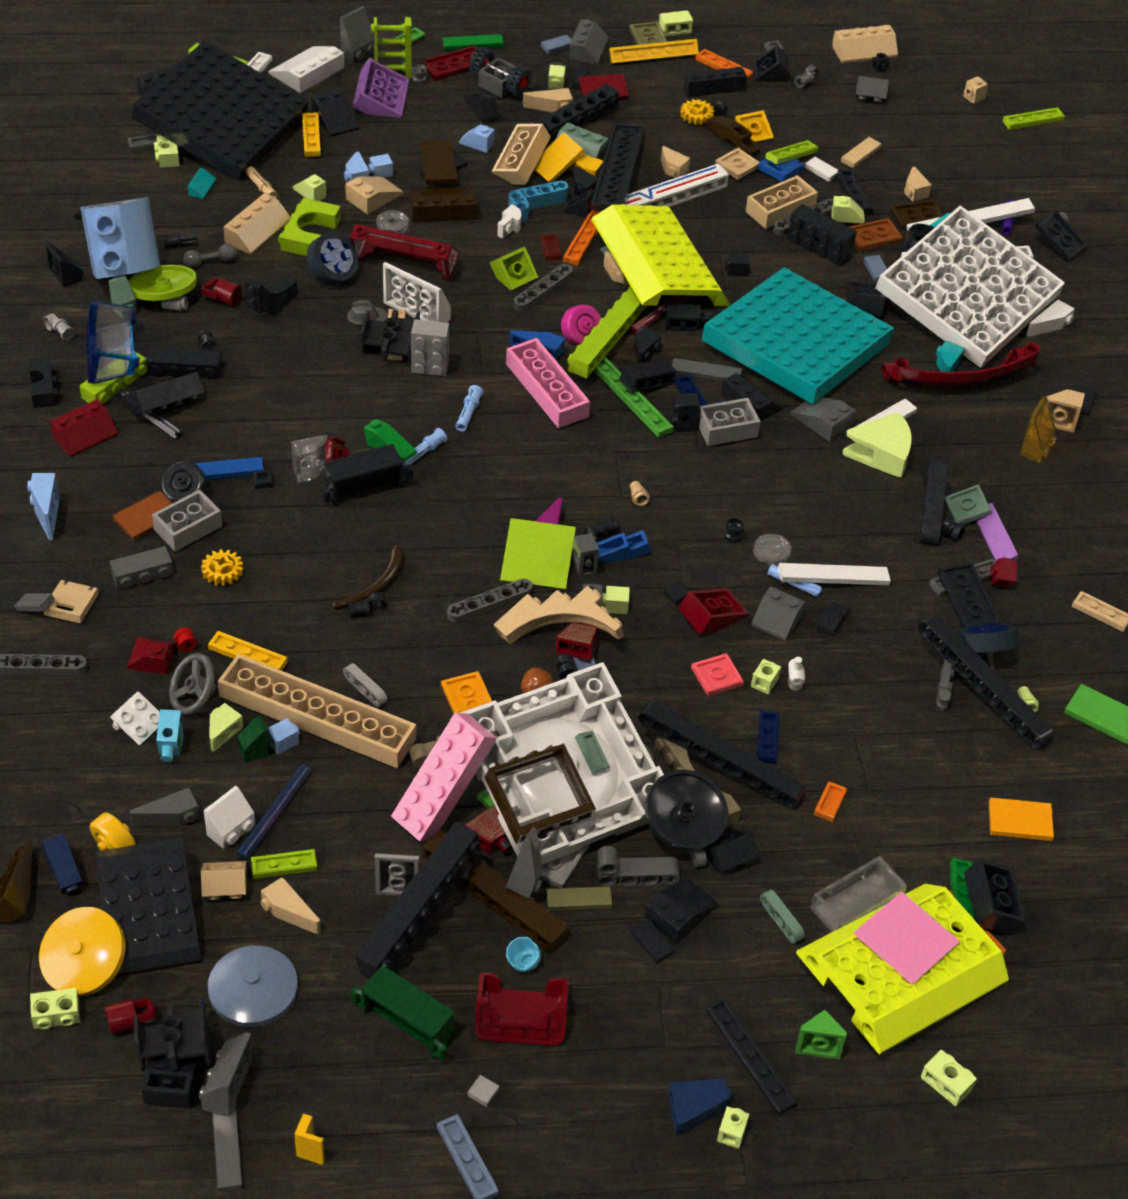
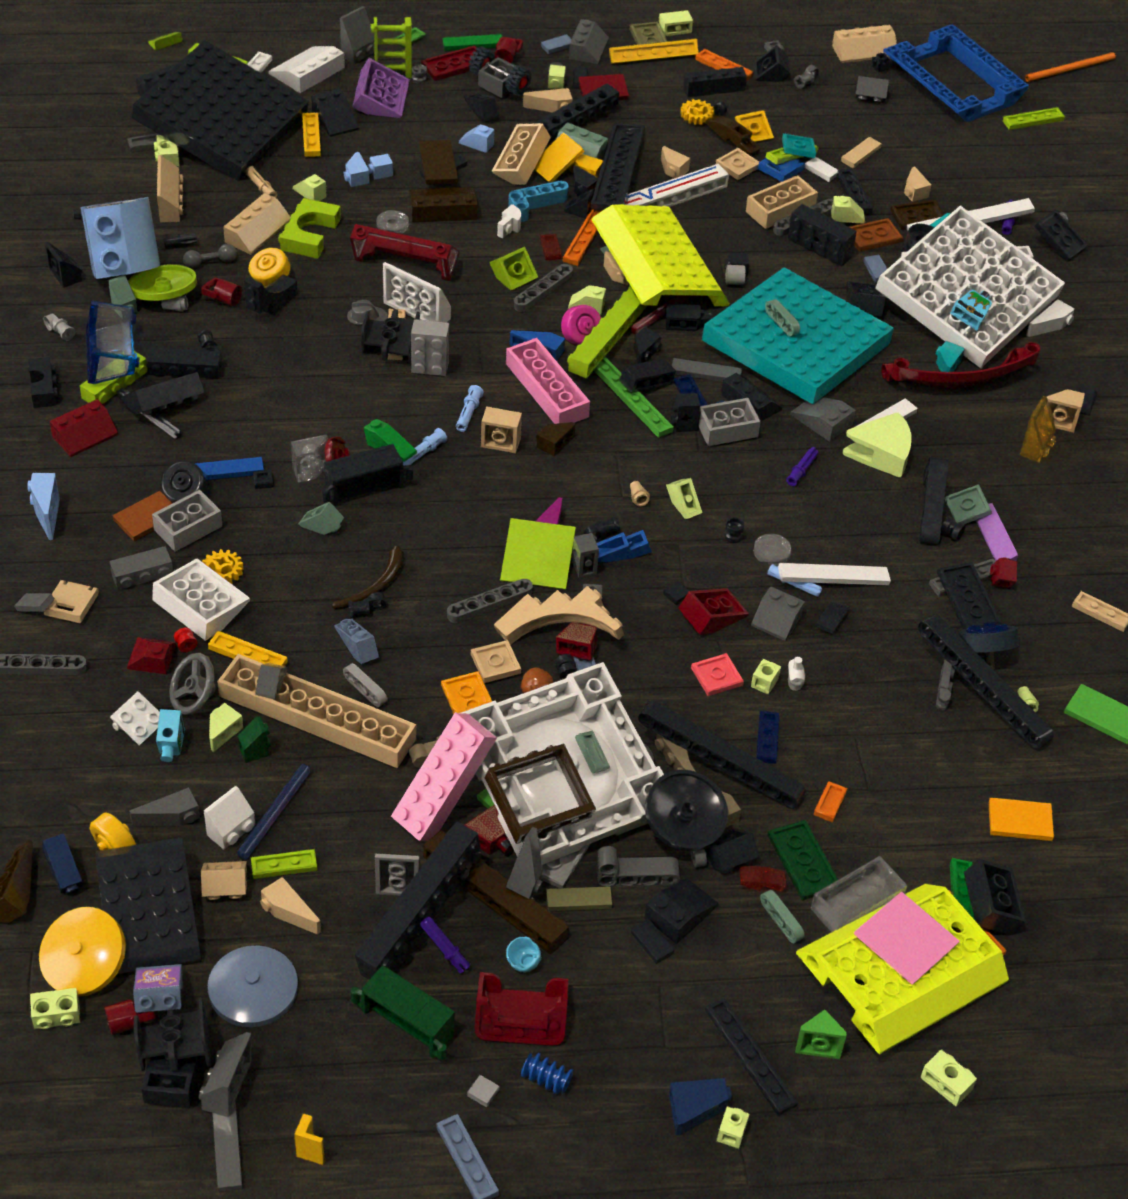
teal slope [188,168,216,199] -> none
light blue brick [268,718,300,755] -> none
wheel [307,232,358,285] -> none
tan slope [345,177,404,214] -> none
yellowish green brick [602,586,629,614] -> none
tan brick [964,77,988,104] -> none
none -> sand blue panel [133,964,183,1012]
none -> lime slope [148,32,182,51]
none -> white slope [153,559,250,641]
none -> tan slope [157,155,183,222]
none -> yellow wheel [249,248,291,286]
none -> dark grey slope [255,663,288,700]
none -> sand green slope [299,502,344,535]
none -> sand blue slope [334,619,379,664]
none -> dark purple axle [420,917,470,973]
none -> tan plate [471,640,521,683]
none -> tan brick [481,407,522,453]
none -> dark red piece [495,37,523,63]
none -> blue piece [521,1053,573,1094]
none -> dark brown slope [536,422,575,456]
none -> yellowish green slope [568,285,606,314]
none -> yellowish green slope [666,478,702,519]
none -> light grey piece [725,265,745,285]
none -> clear red slope [739,866,786,892]
none -> sand green beam [765,299,800,336]
none -> dark green tile [767,820,841,901]
none -> teal tile [782,133,816,158]
none -> dark purple axle [786,447,819,486]
none -> blue slope [883,24,1029,122]
none -> medium azure torso [950,290,992,331]
none -> orange piece [1025,53,1115,82]

